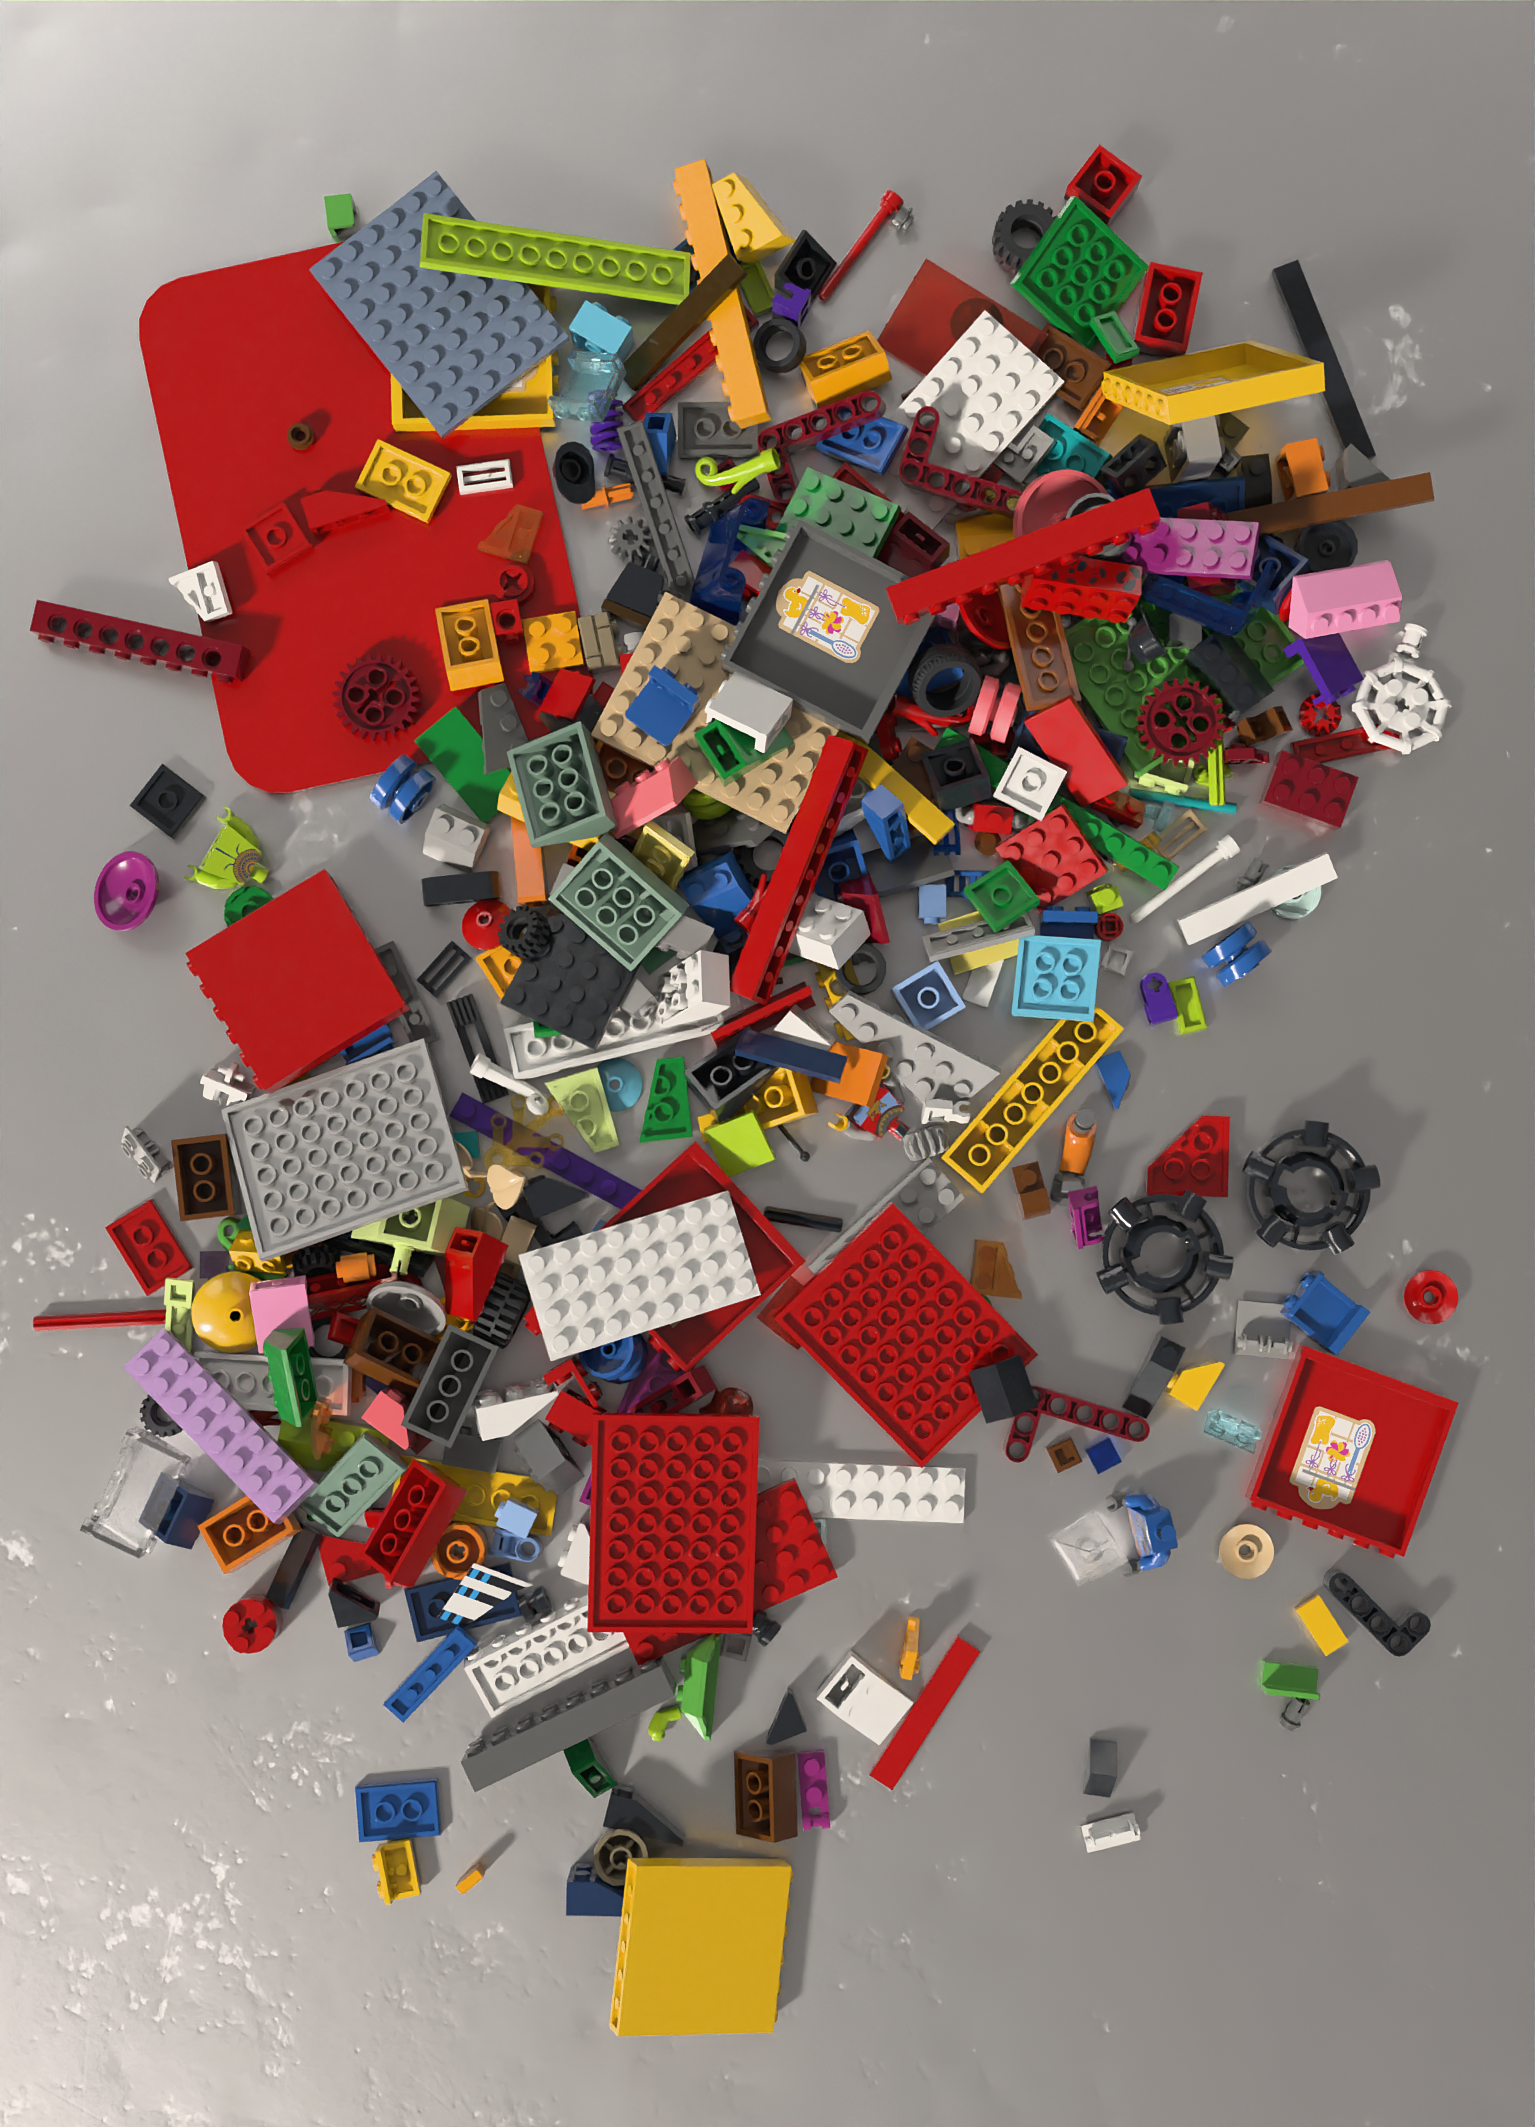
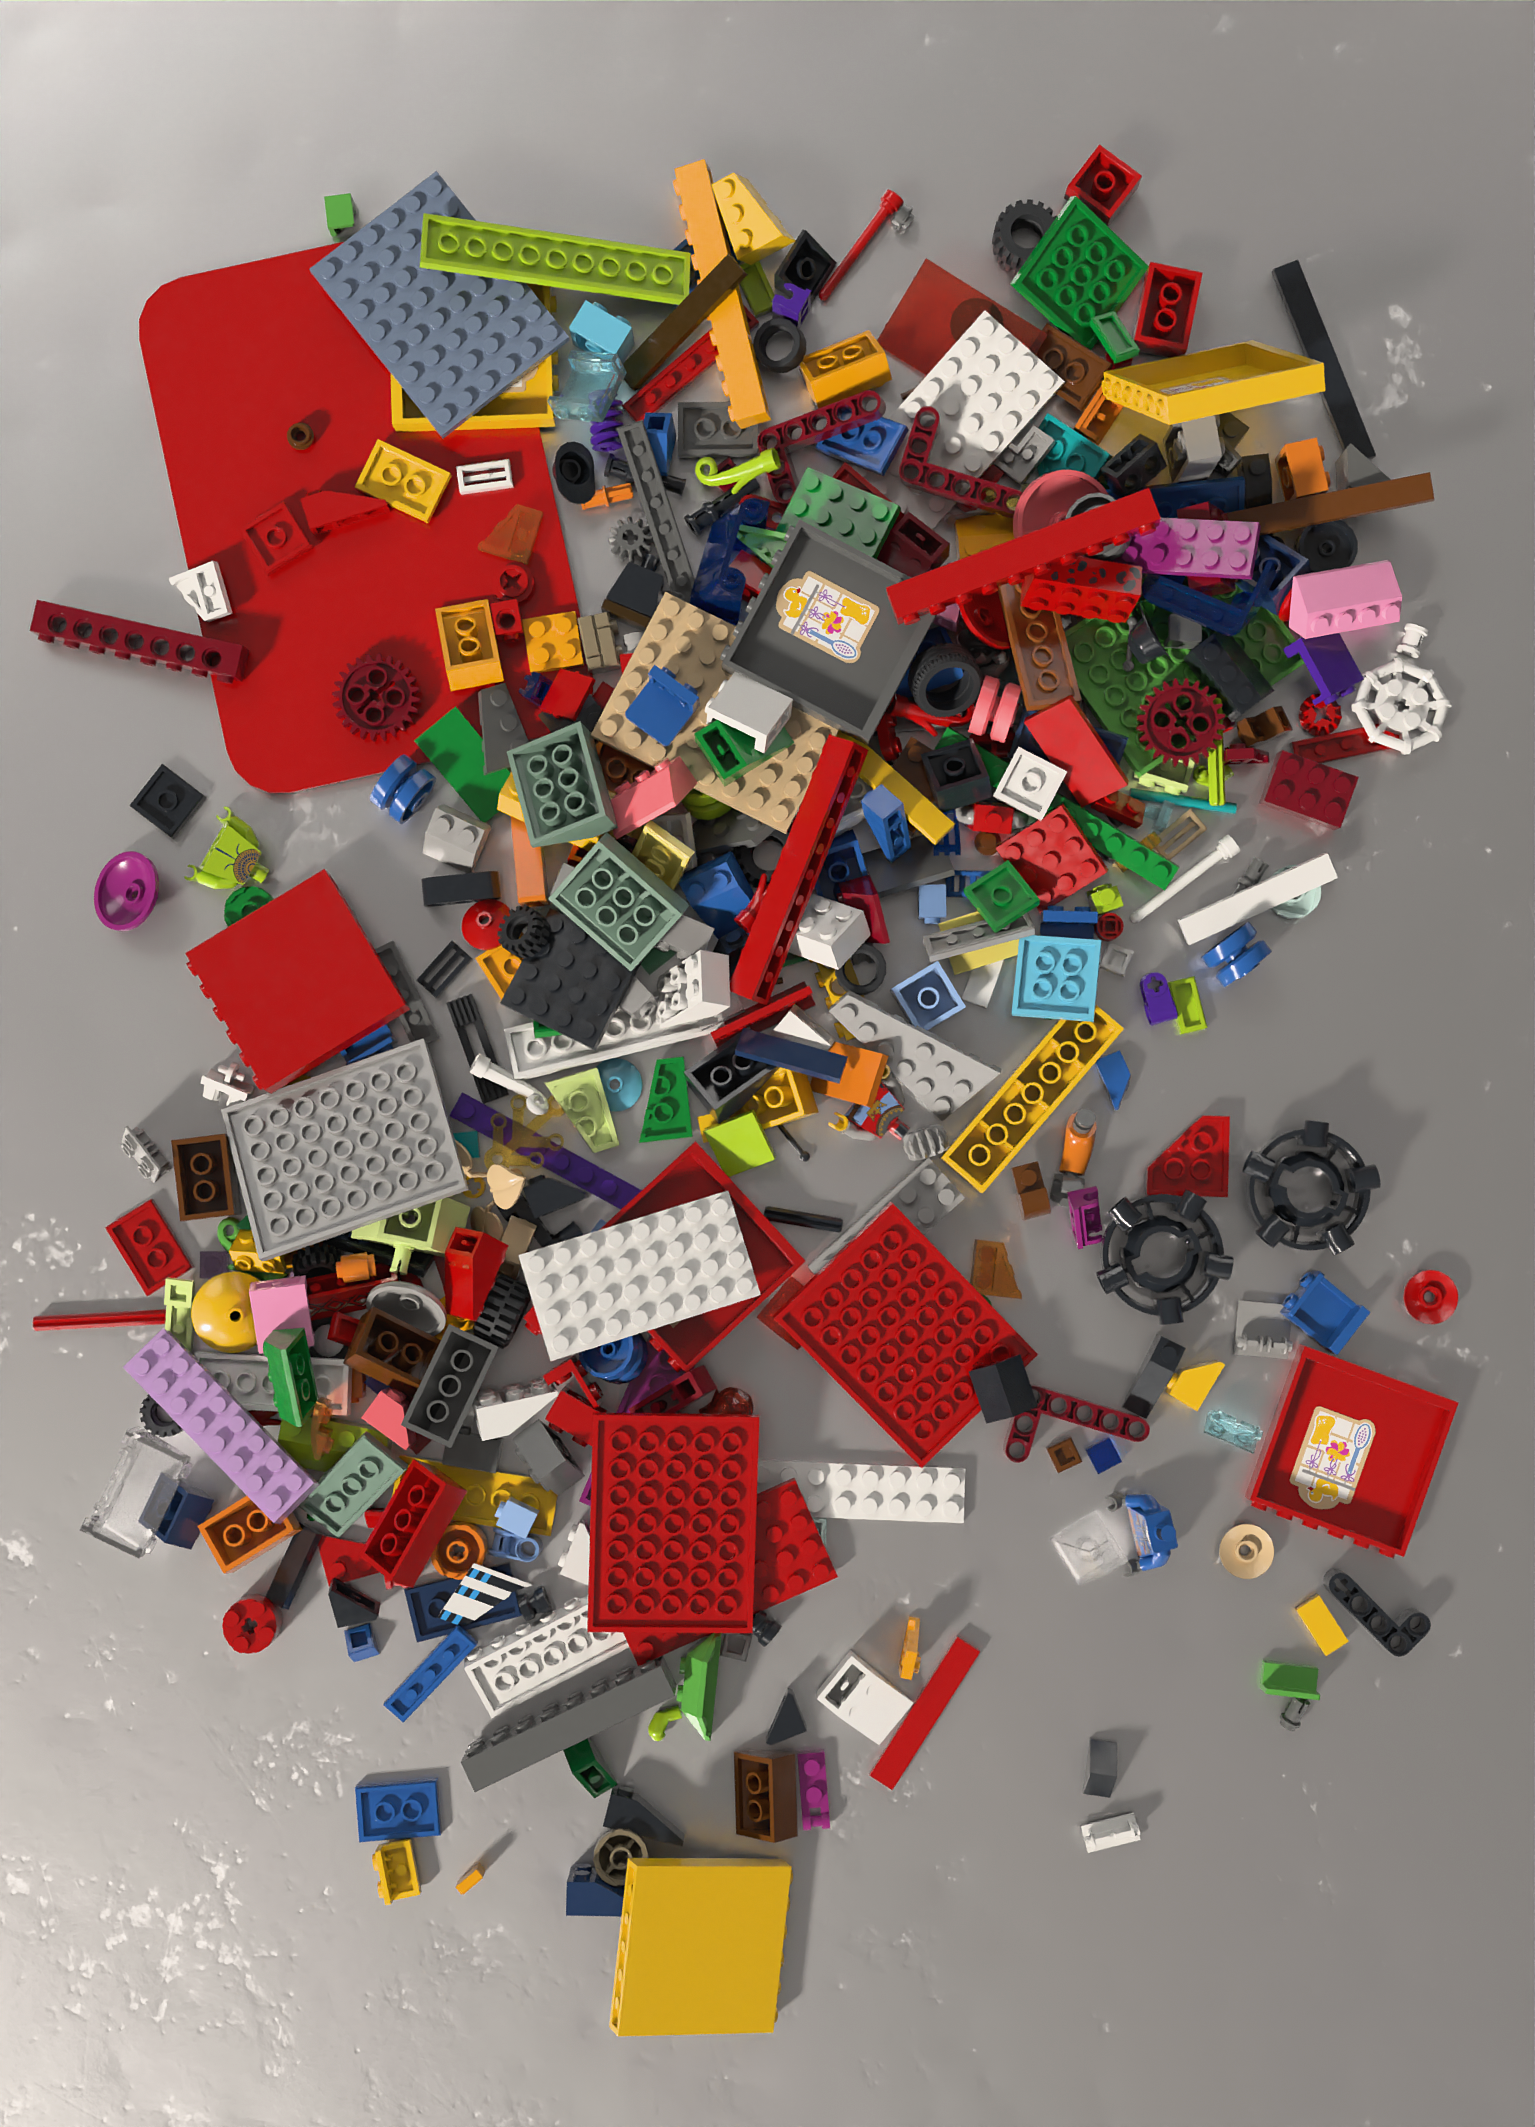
white plate [921,1099,970,1126] -> none

